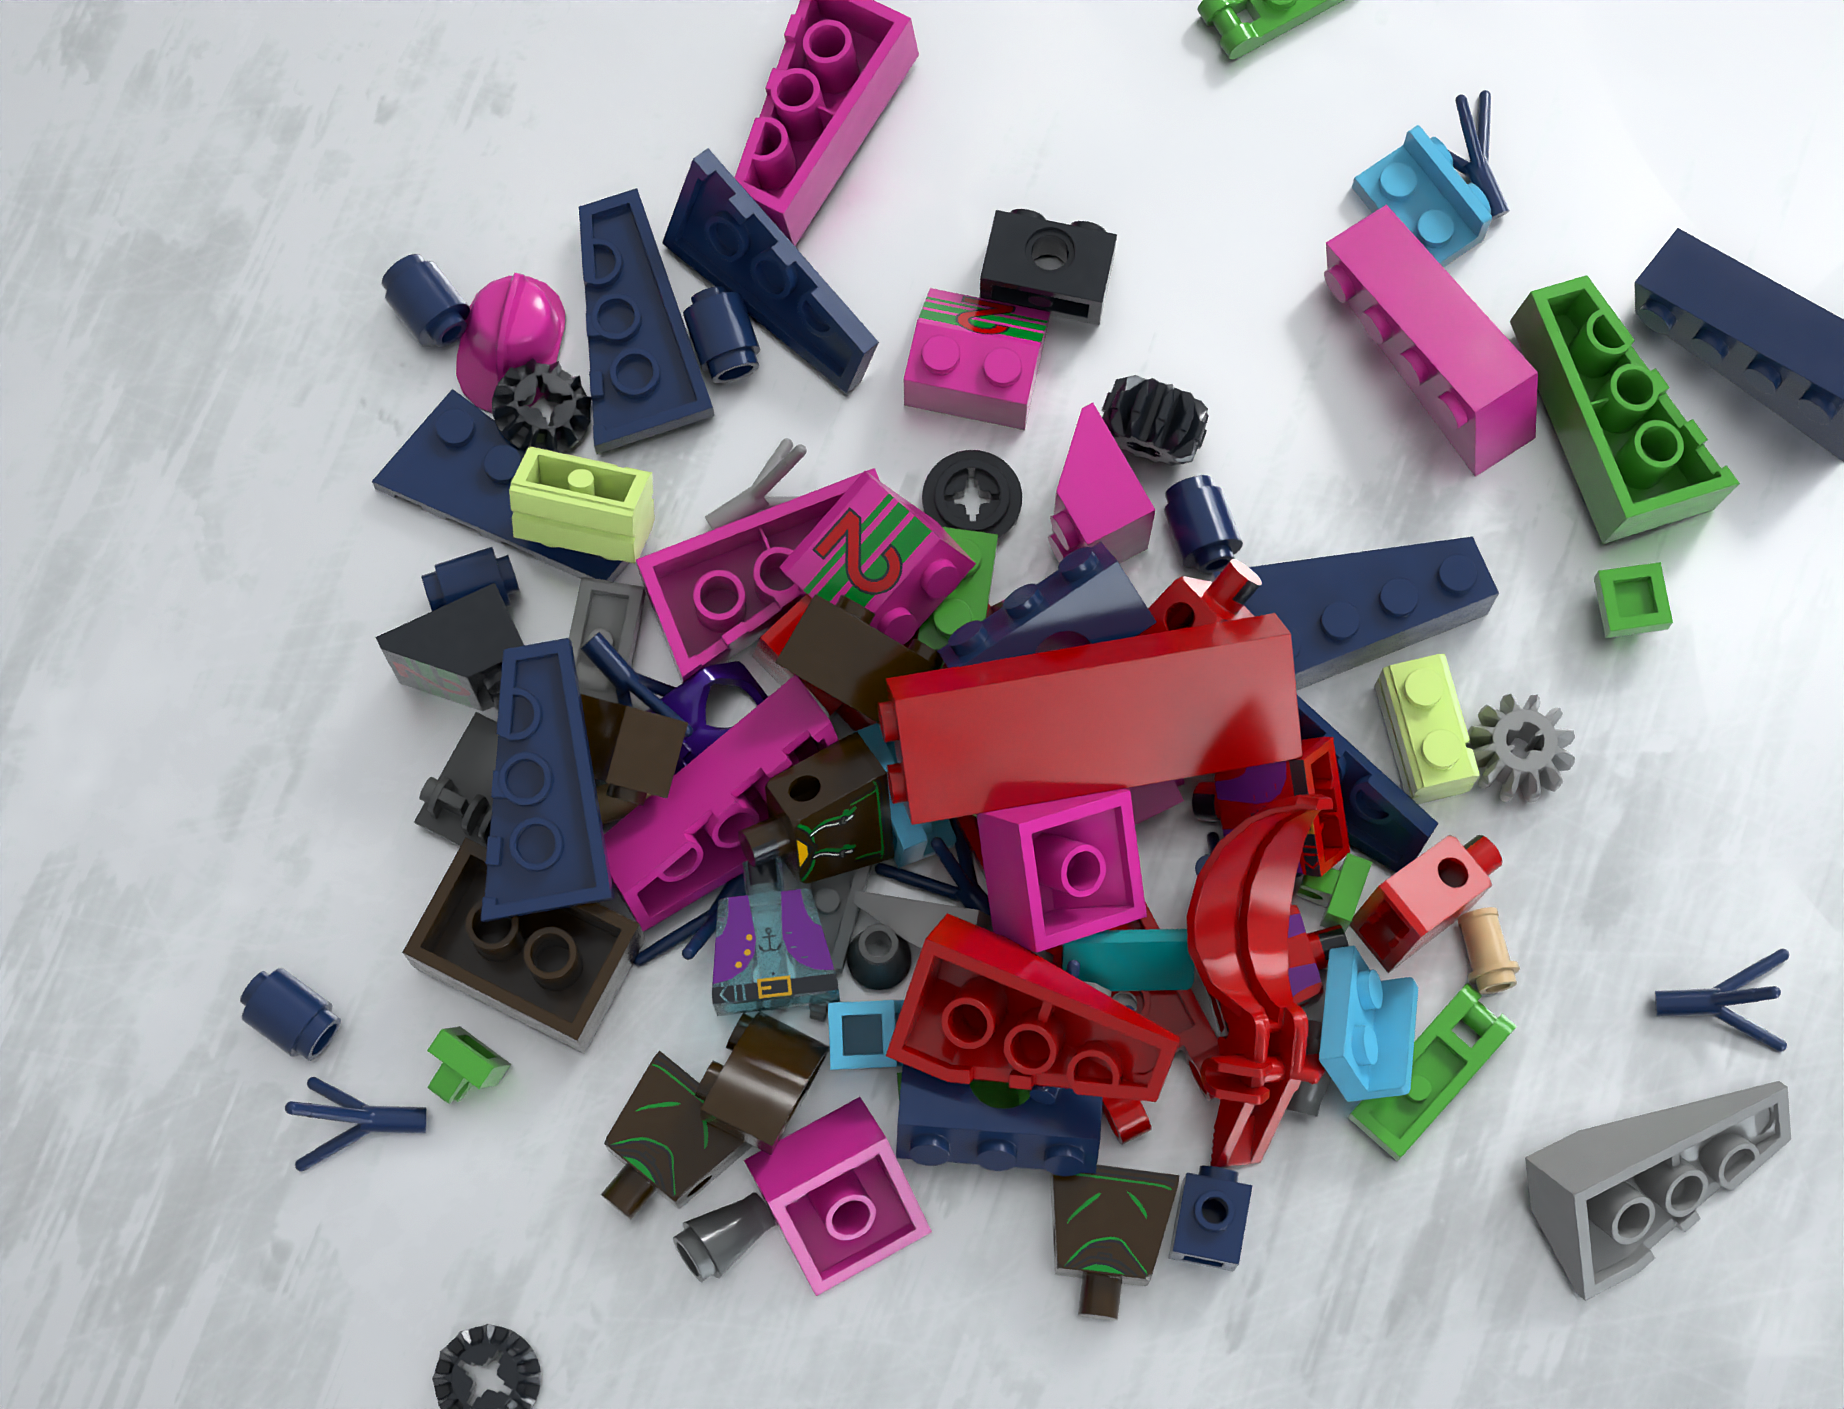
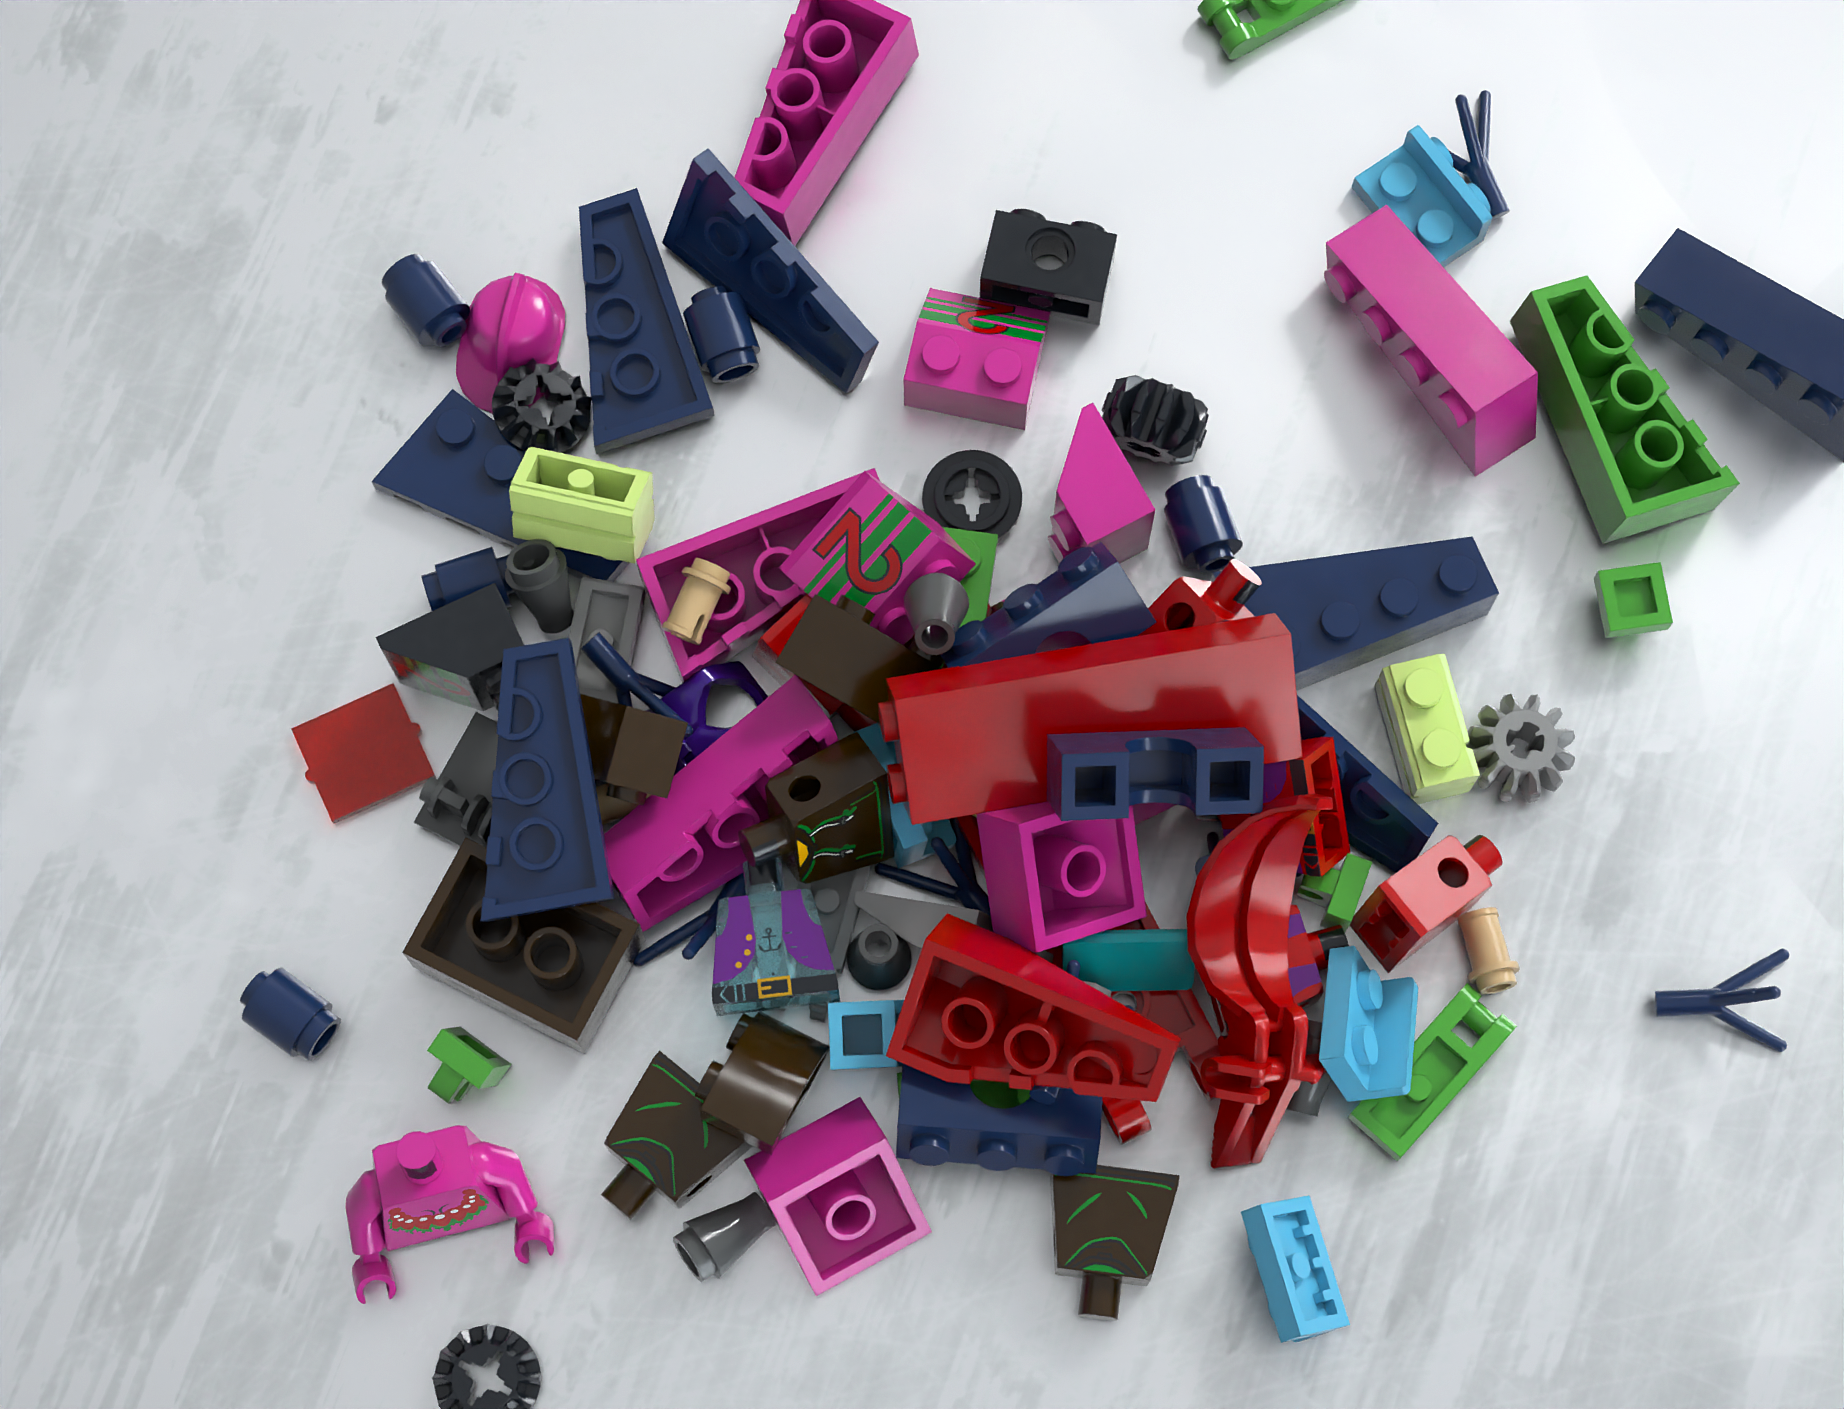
dark blue plant [285,1077,426,1172] -> none
light grey plant [705,438,807,530] -> none
dark blue brick [1168,1165,1253,1271] -> none
light grey wedge [1525,1081,1791,1301] -> none
none -> clear red piece [291,683,436,824]
none -> dark pink torso [345,1125,554,1304]
none -> dark grey cone [505,539,574,634]
none -> tan pin [662,558,731,645]
none -> dark grey cone [904,573,969,655]
none -> dark blue arch [1047,727,1264,821]
none -> medium azure bracket [1241,1195,1350,1343]

